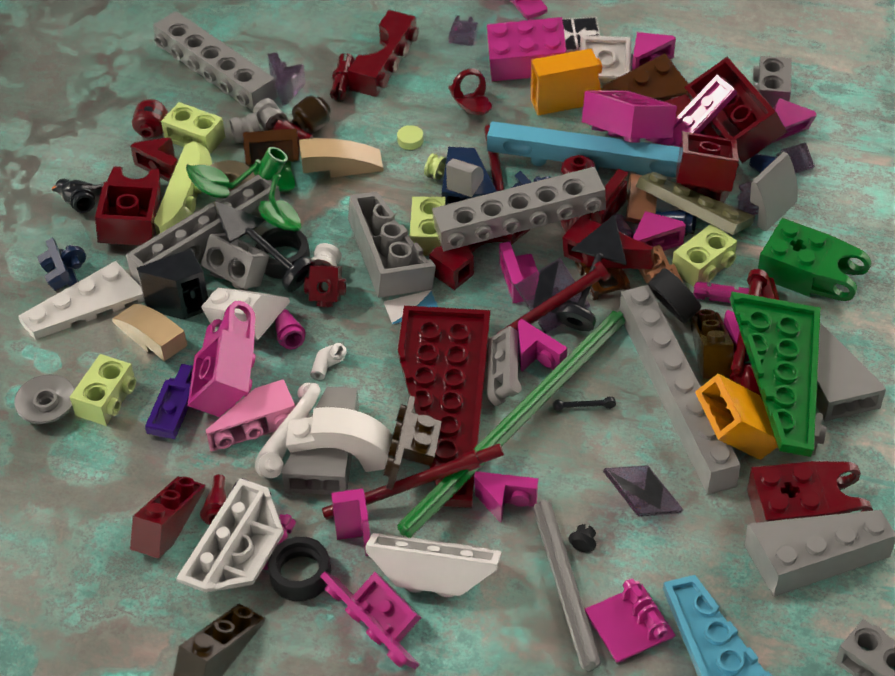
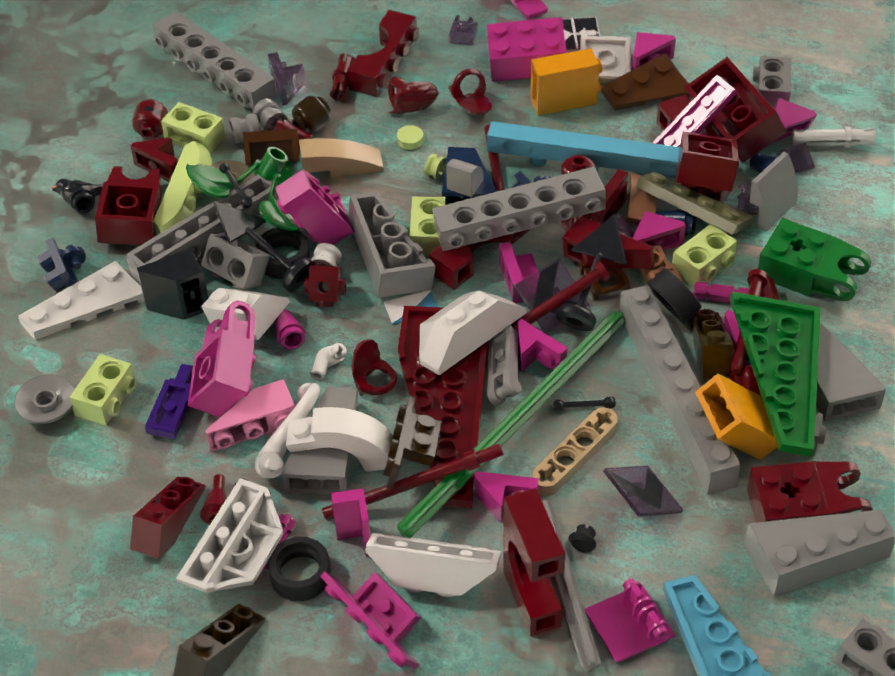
tan slope [112,303,187,362] -> none
dark pink brick [581,91,677,143] -> none
none -> black hinge [219,163,252,209]
none -> dark pink wedge [275,169,354,245]
none -> dark red piece [351,339,397,396]
none -> dark red piece [388,76,439,114]
none -> white wedge [419,291,526,375]
none -> dark red arch [503,488,566,636]
none -> tan beam [532,407,618,496]
none -> white pin [792,127,876,148]

